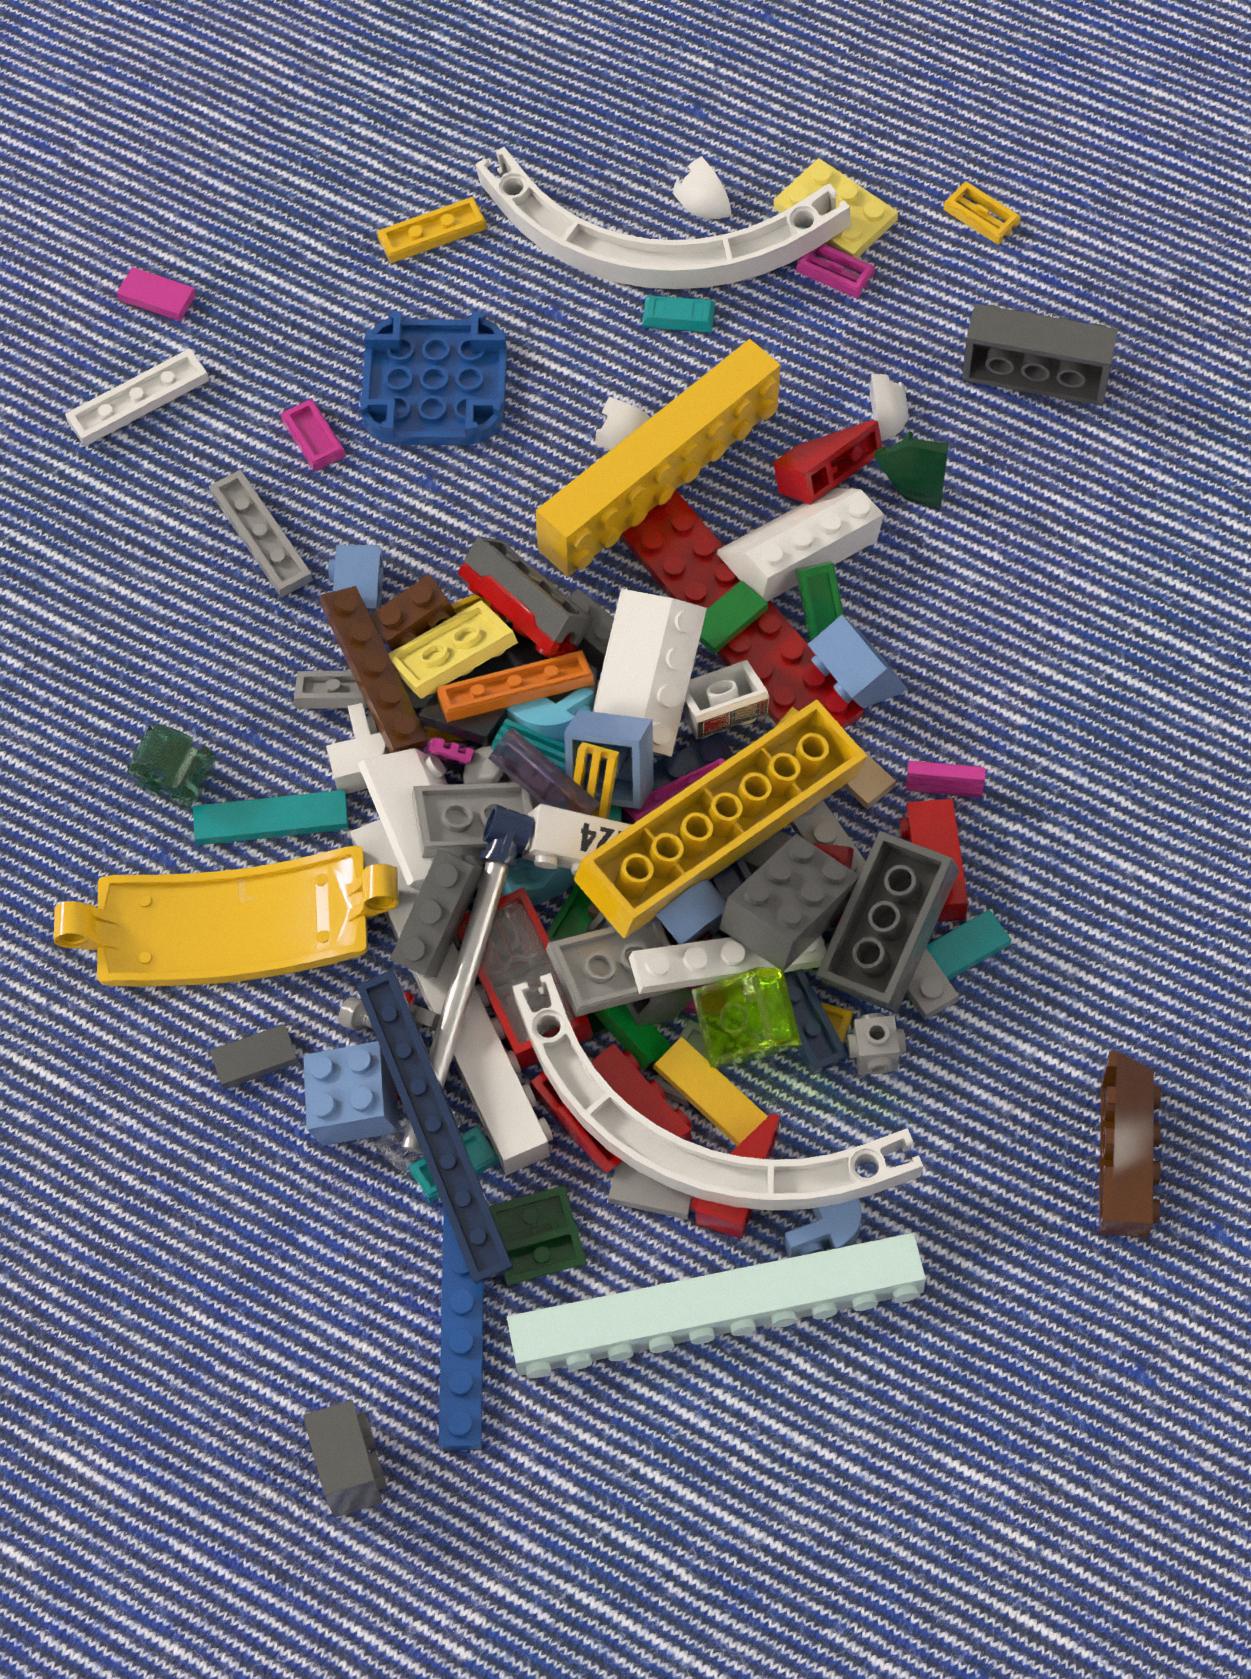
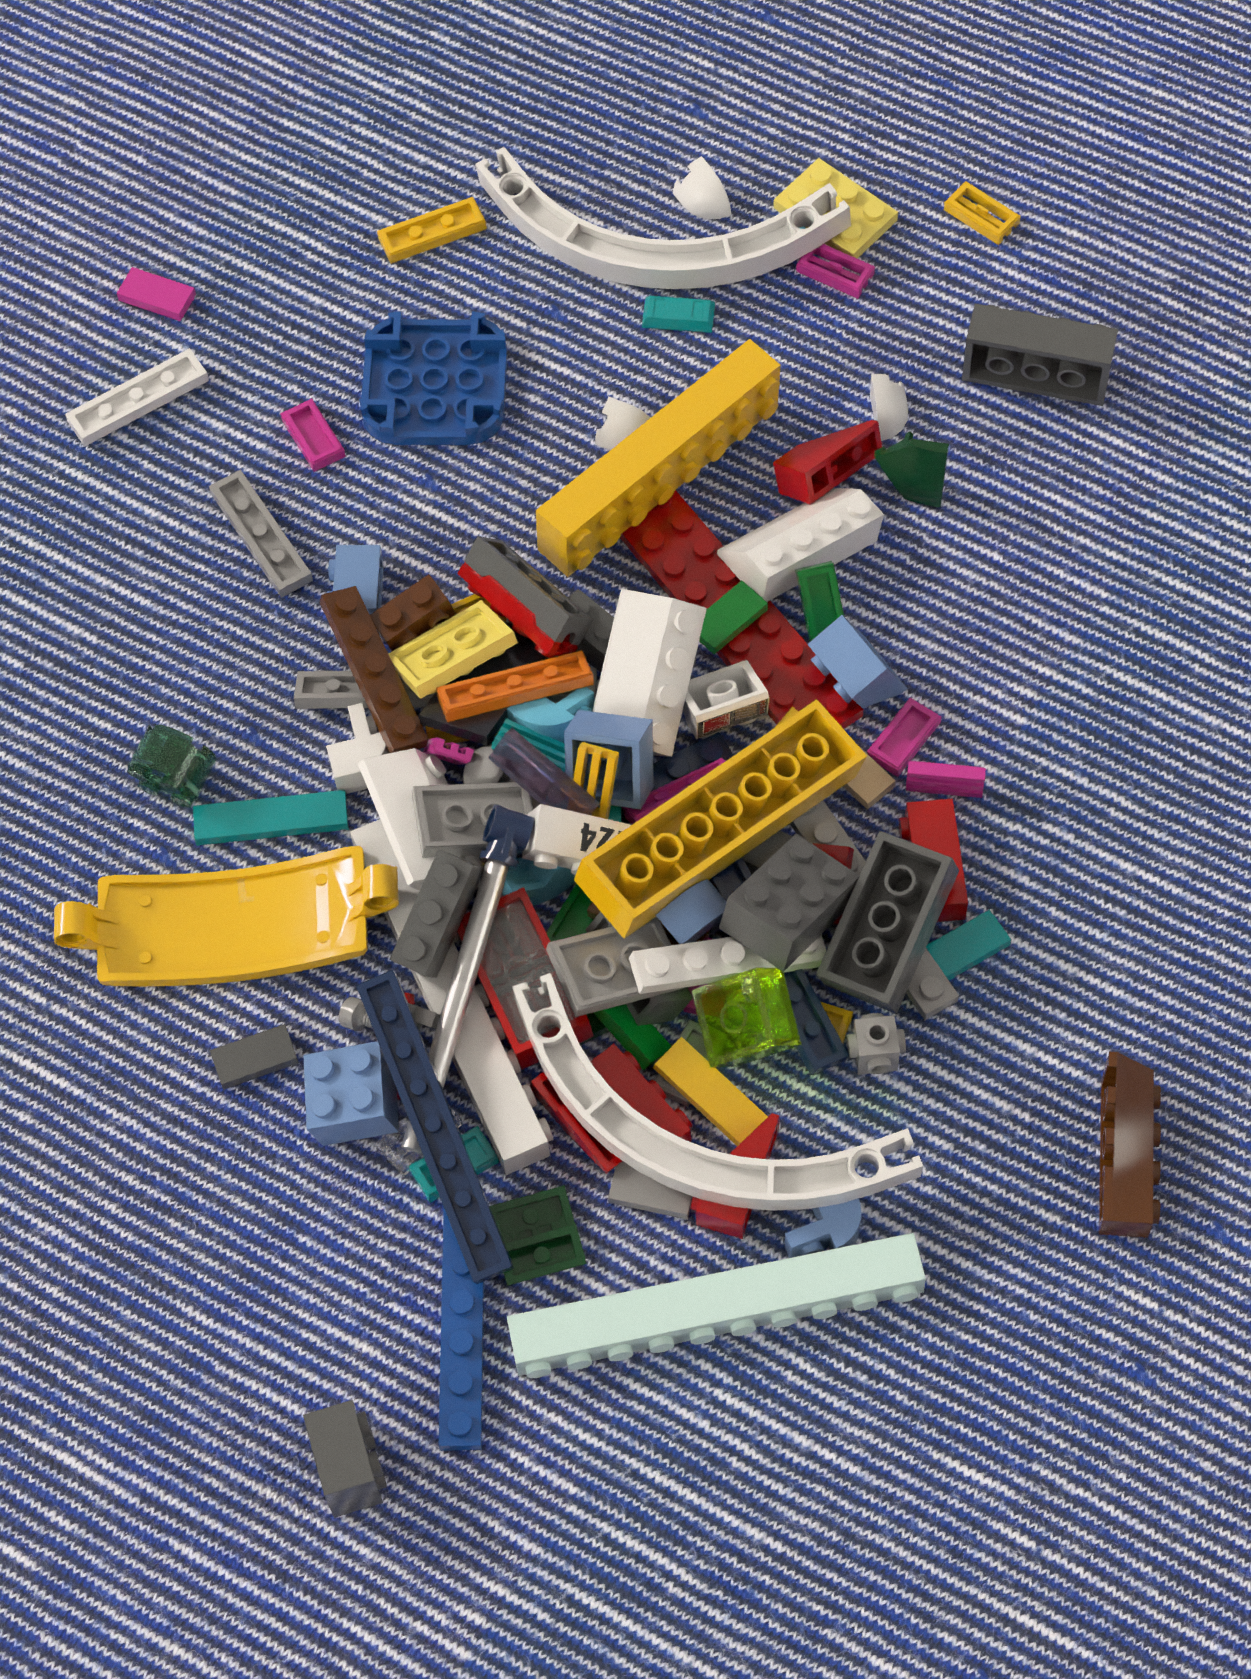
none -> dark pink tile [867,698,941,777]

